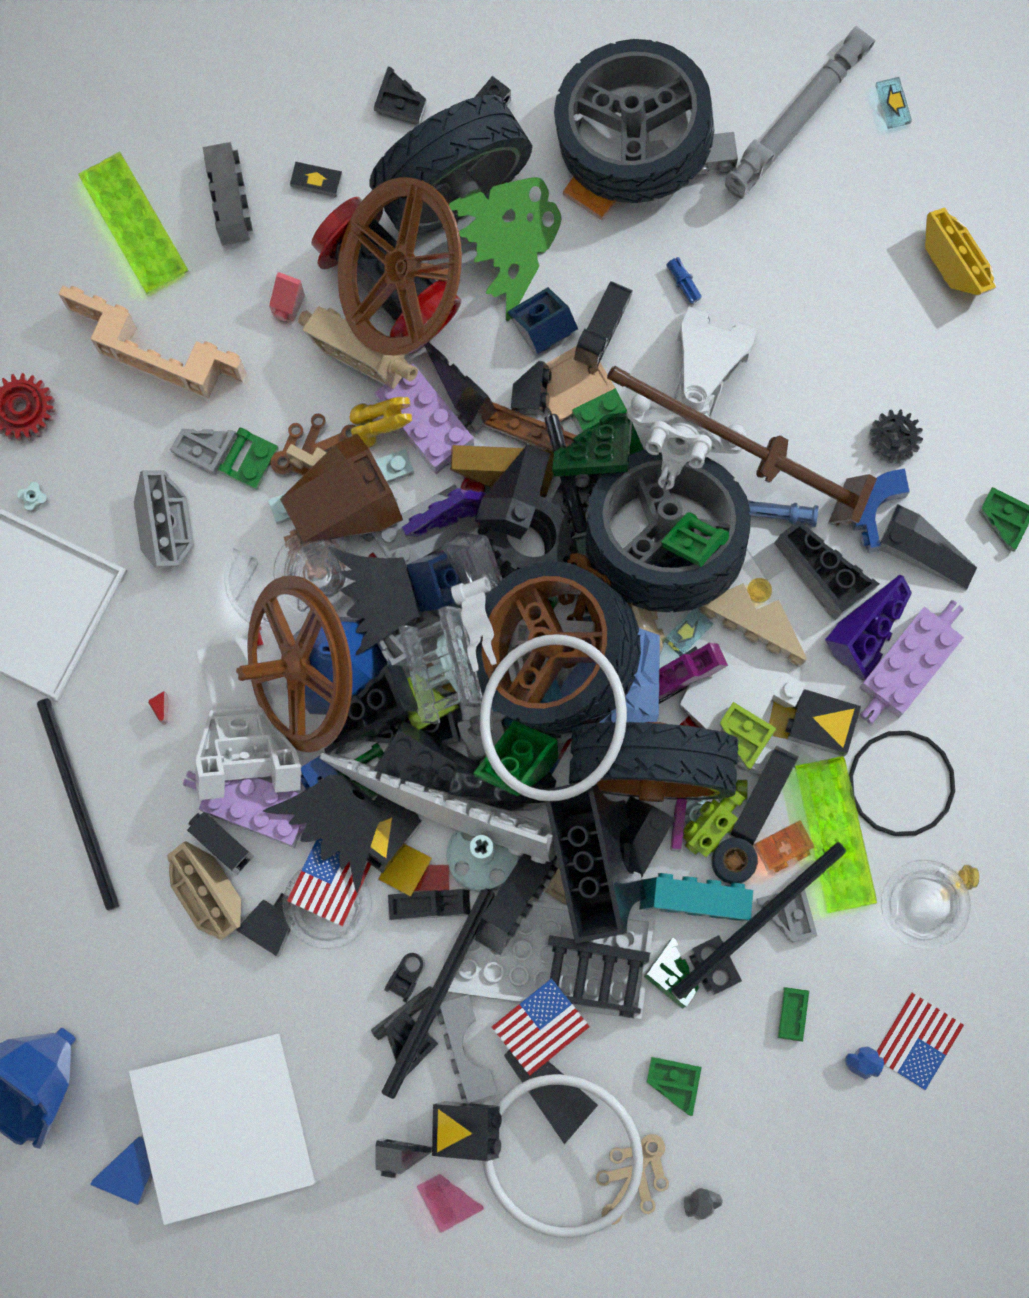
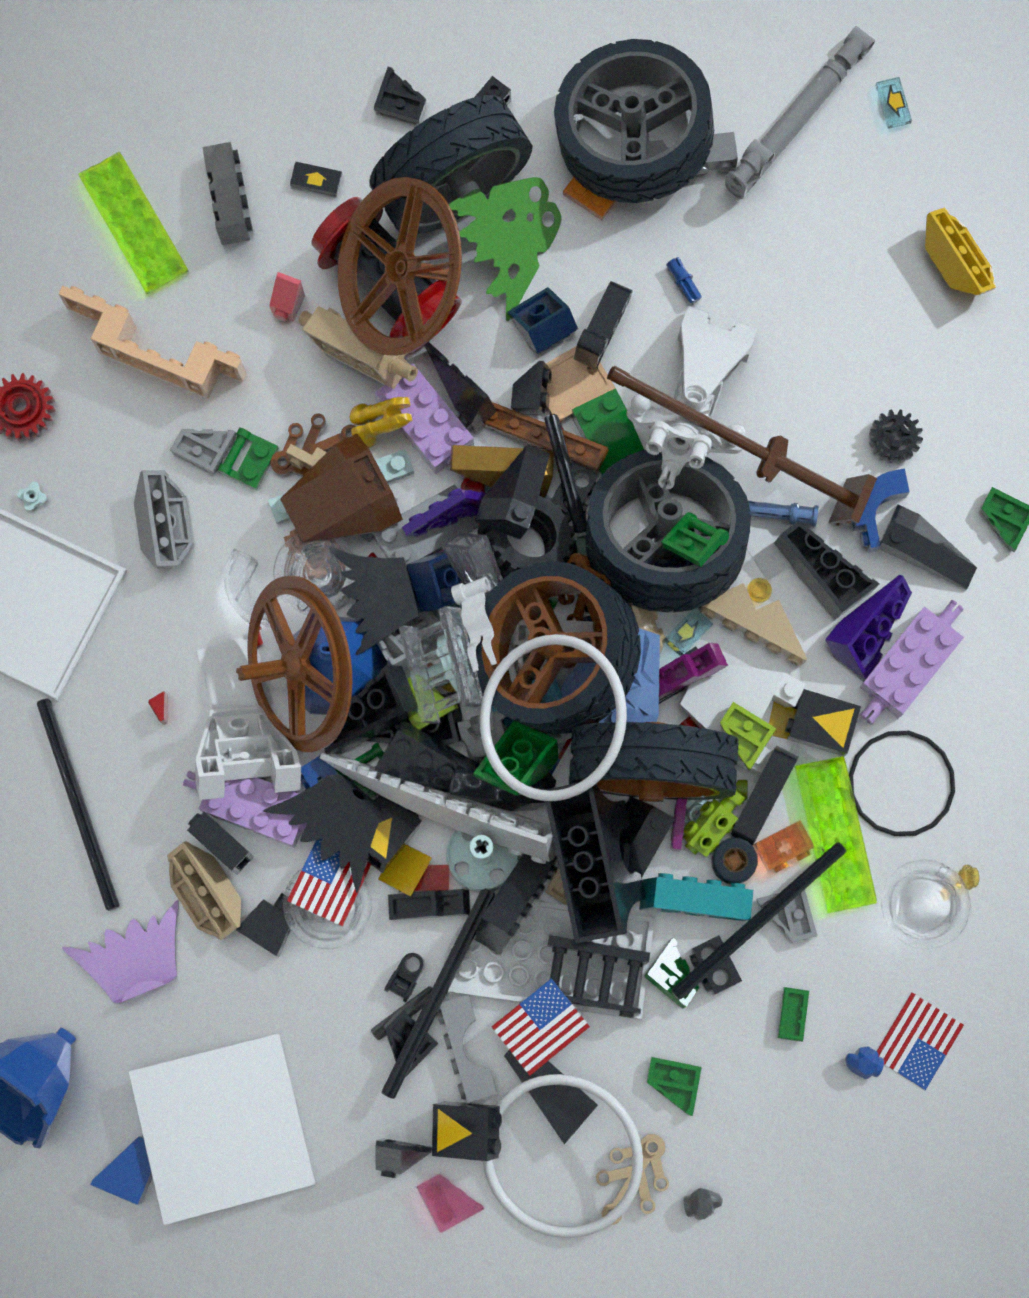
dark green plate [552,413,632,477] -> none
none -> lavender piece [62,900,179,1003]

